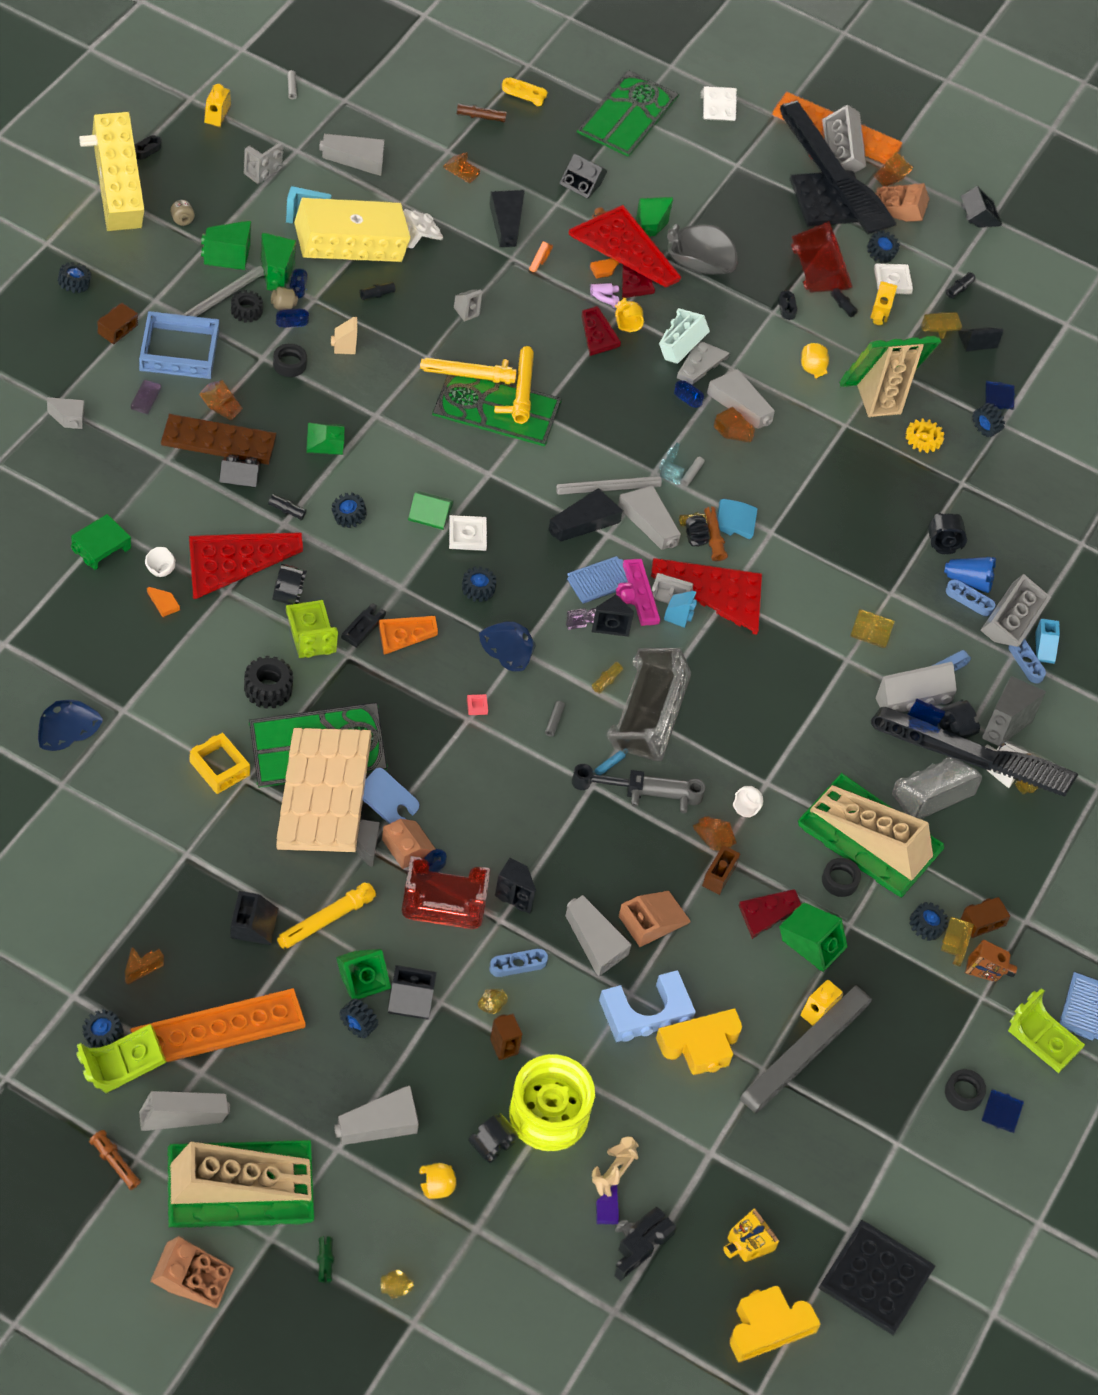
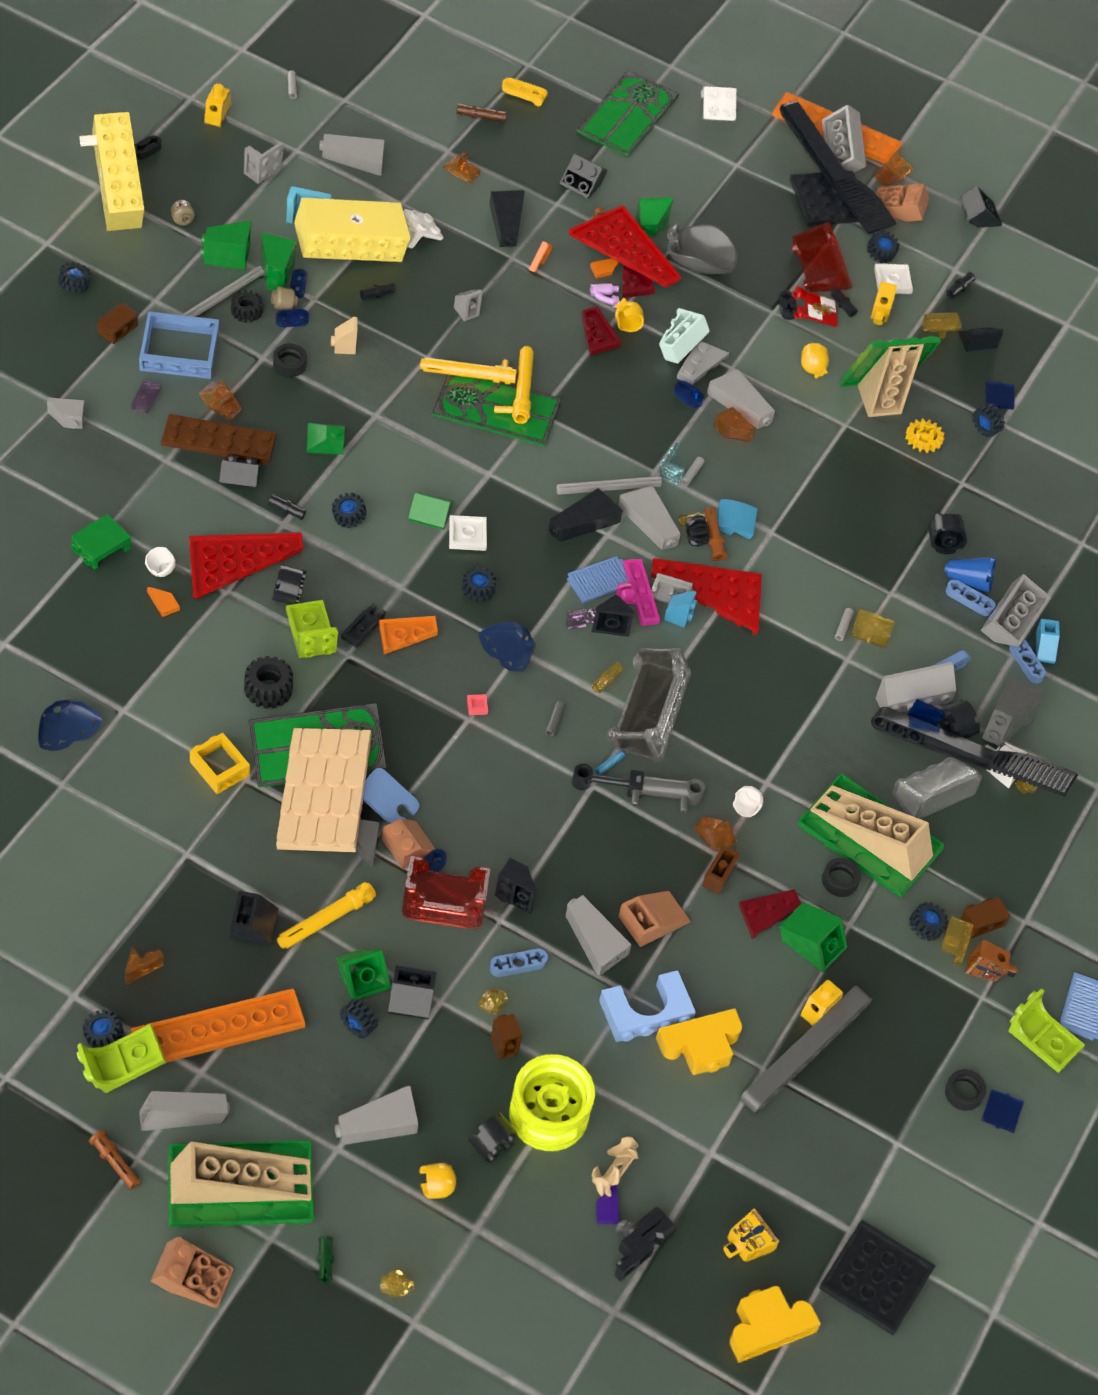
none -> flag [792,286,838,327]
none -> light grey piece [835,608,854,641]

